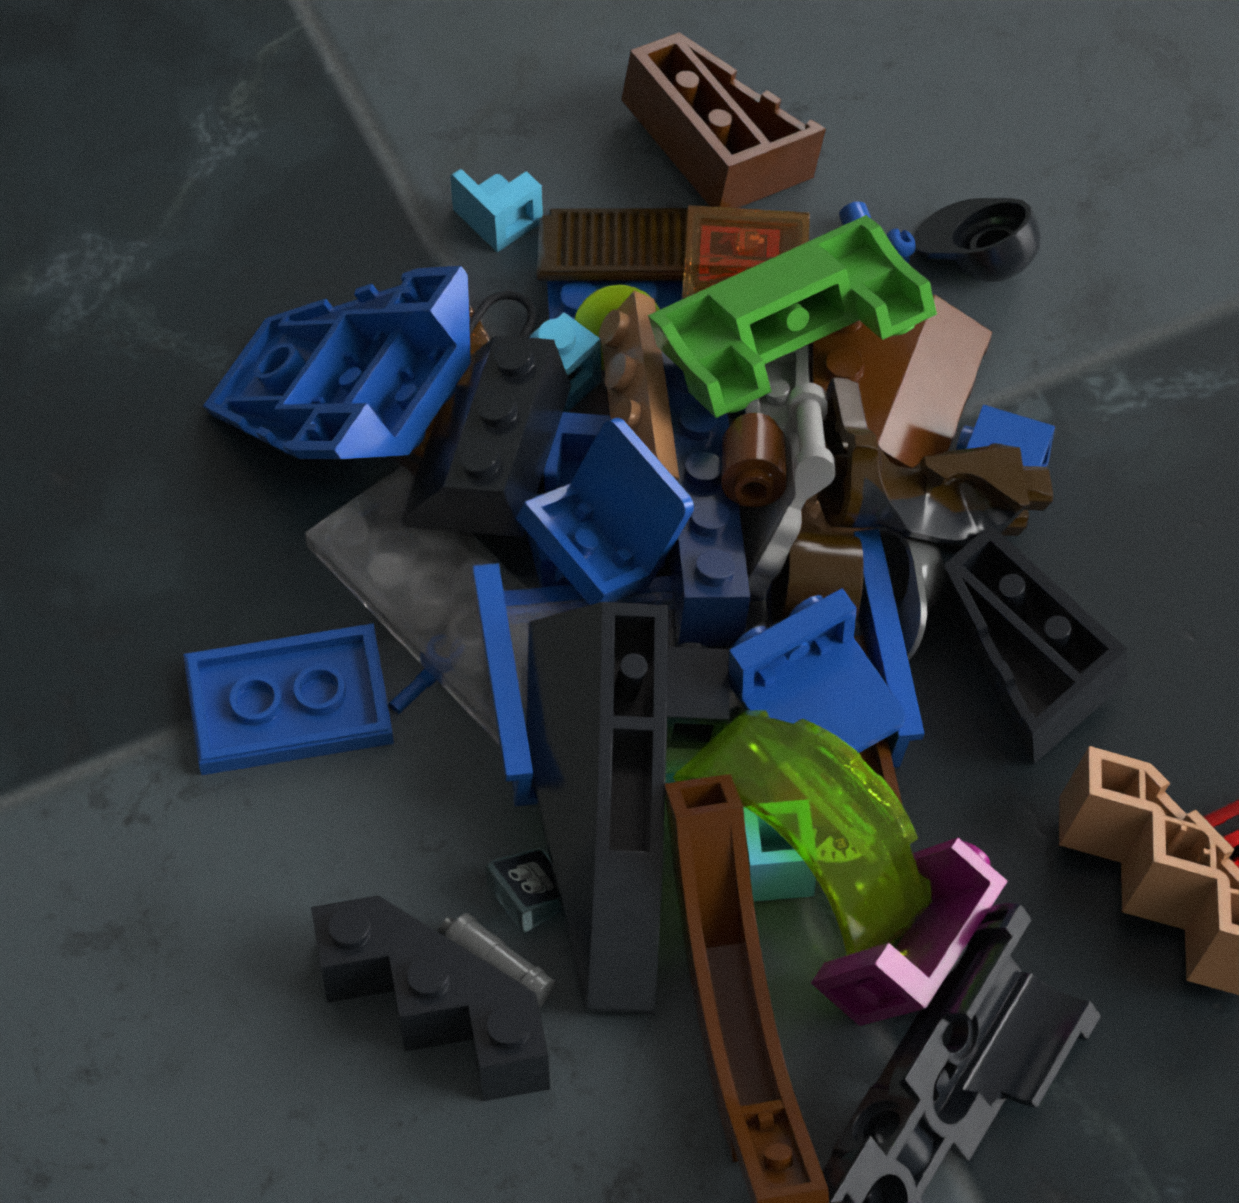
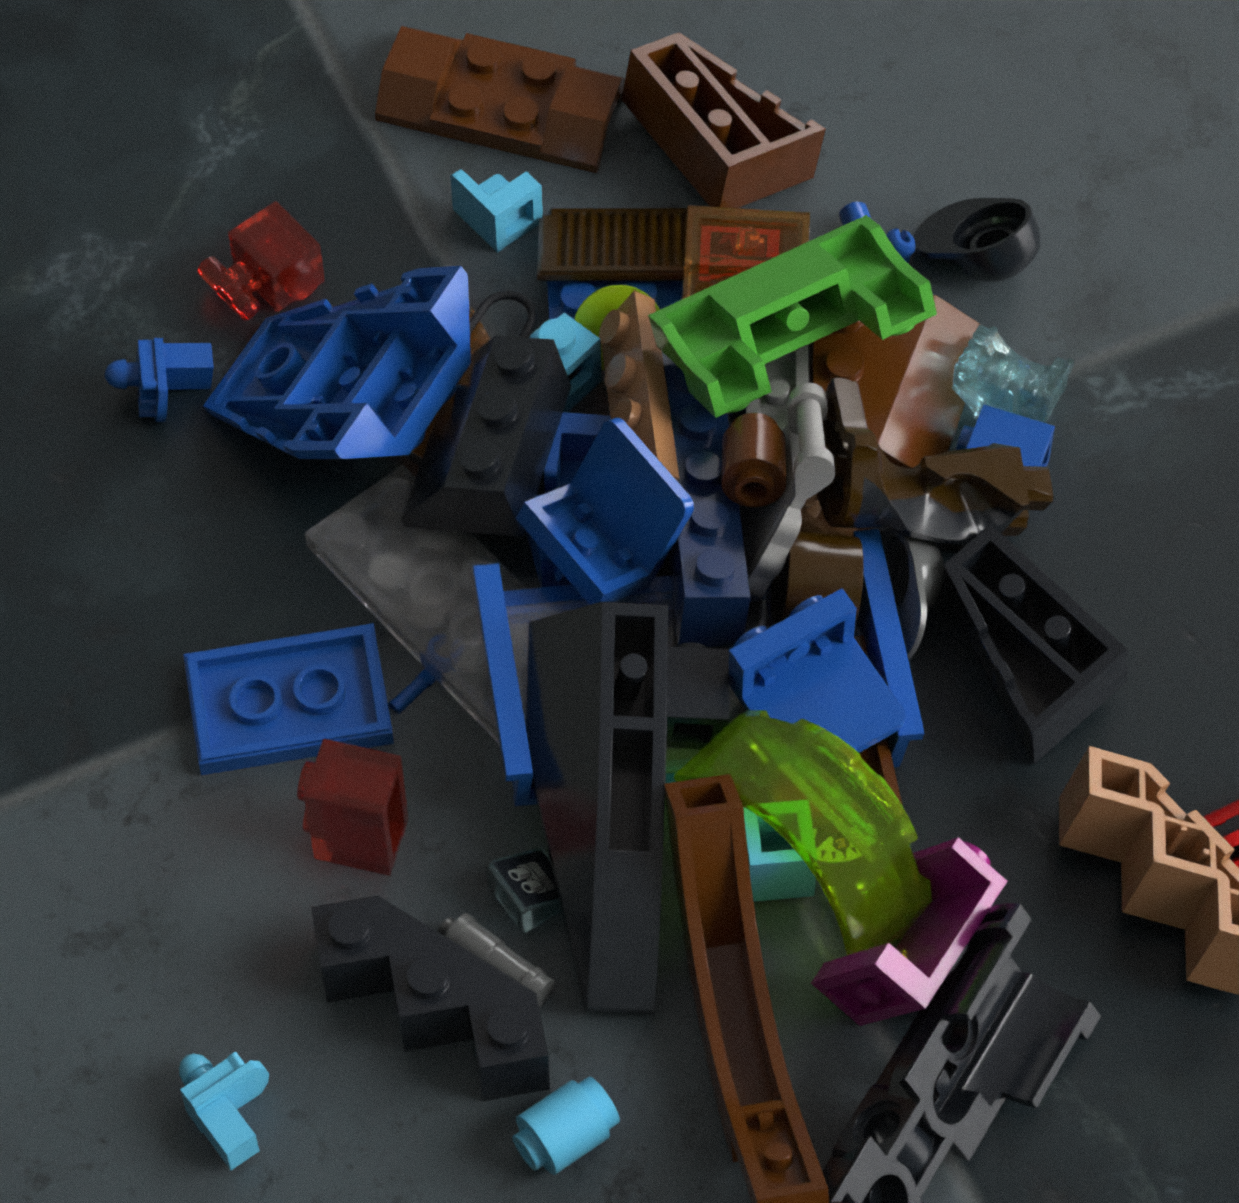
none -> blue piece [104,338,214,423]
none -> medium azure piece [179,1052,269,1170]
none -> clear red brick [197,201,325,320]
none -> clear red brick [297,739,409,876]
none -> reddish brown piece [375,26,625,173]
none -> medium azure brick [512,1076,620,1175]
none -> clear light blue hair [952,324,1074,423]

